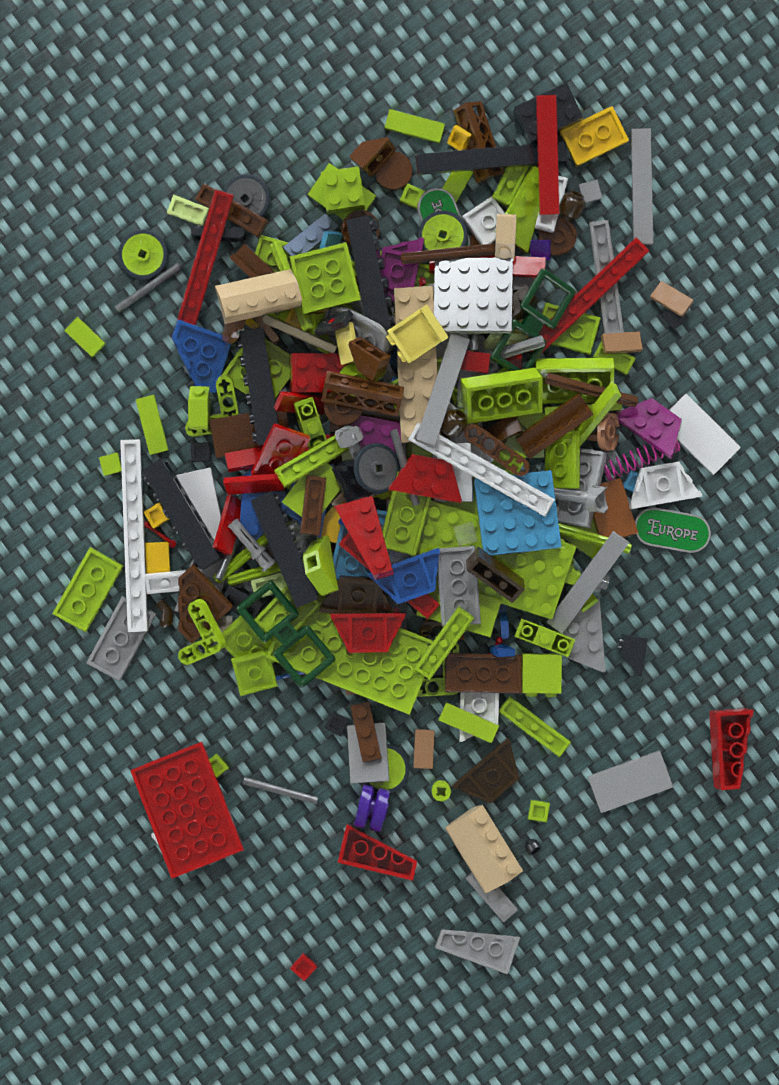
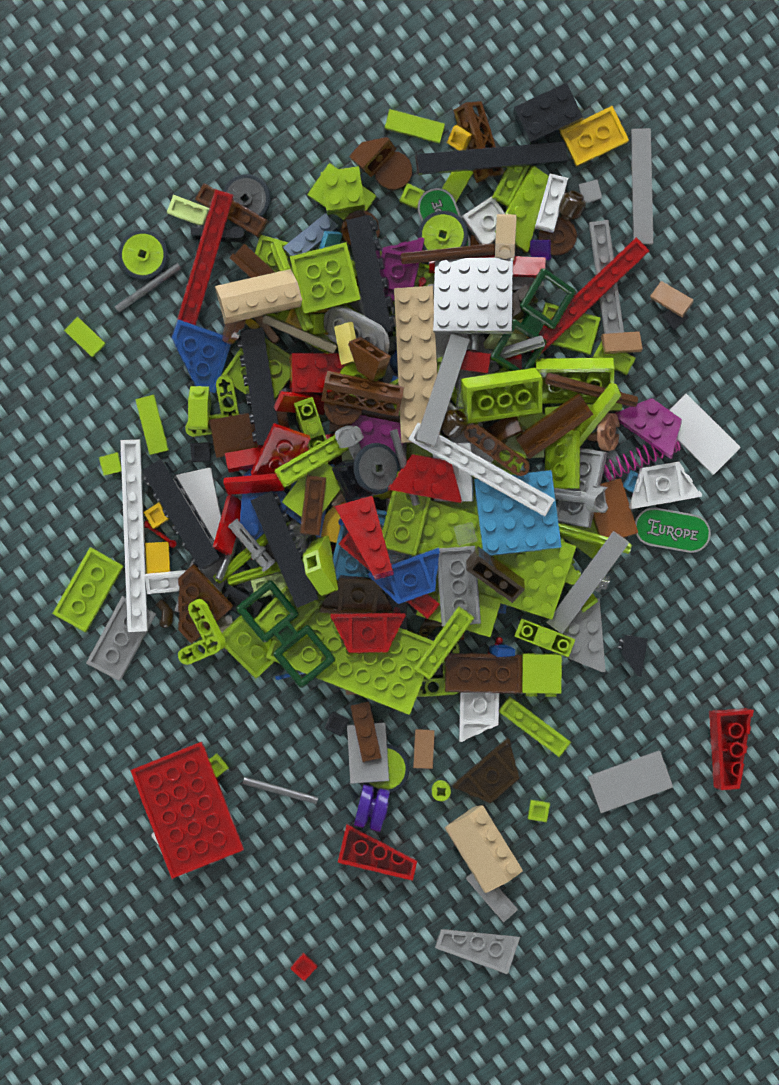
lime tile [231,649,277,696] -> none
black tile [314,309,353,336] -> none
light yellow panel [386,304,449,364] -> none
lime tile [438,702,499,743] -> none
blue tile [499,613,509,639] -> none
black hinge [525,839,542,856] -> none
red tile [536,95,559,215] -> none

